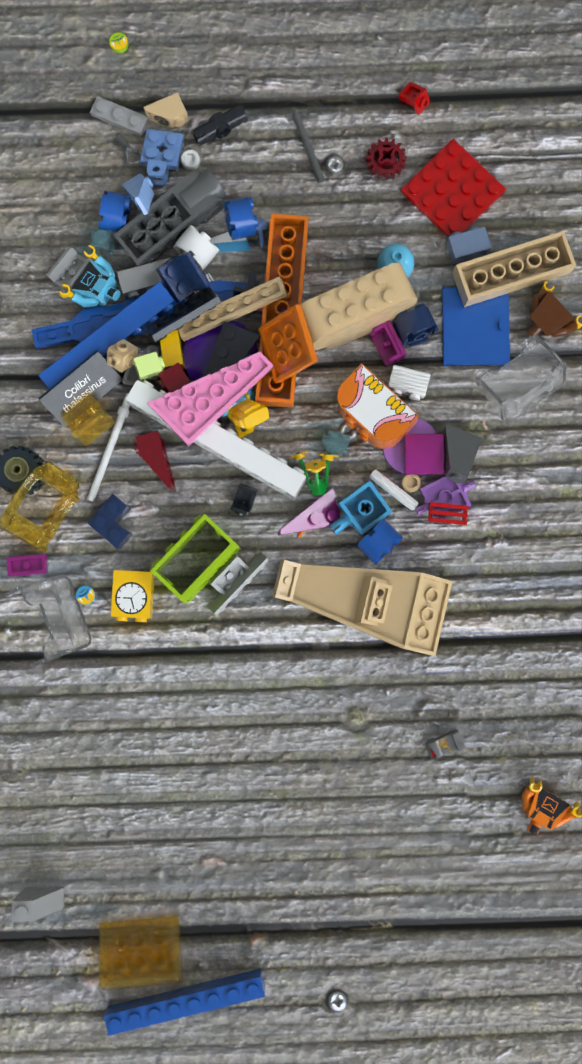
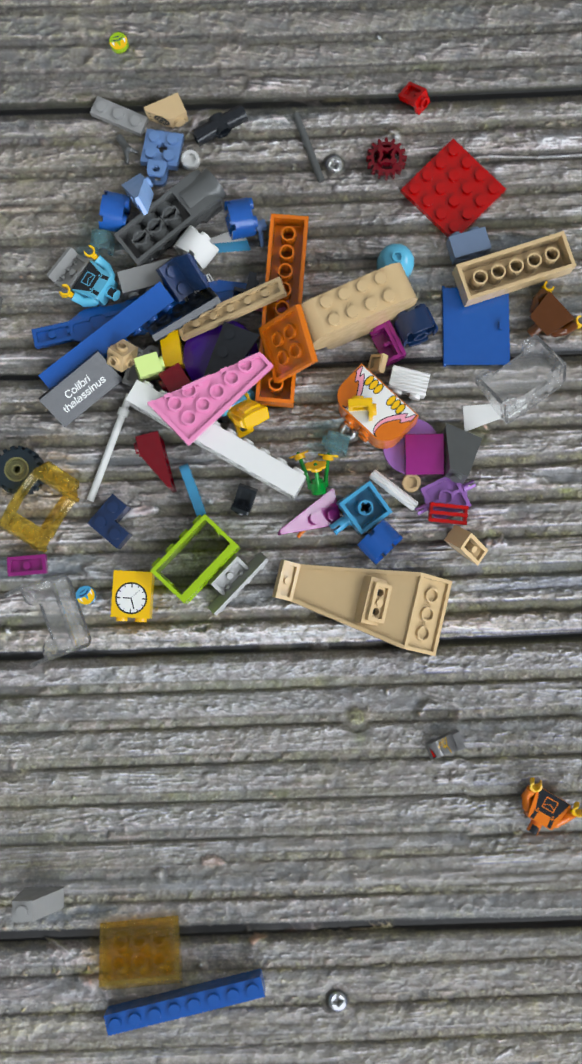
clear yellow bracket [62,394,115,446] -> none
none -> dark azure beam [179,463,207,517]
none -> yellow bracket [348,396,377,421]
none -> tan tile [367,353,388,374]
none -> tan slope [444,525,488,566]
none -> white sticker [463,401,527,431]

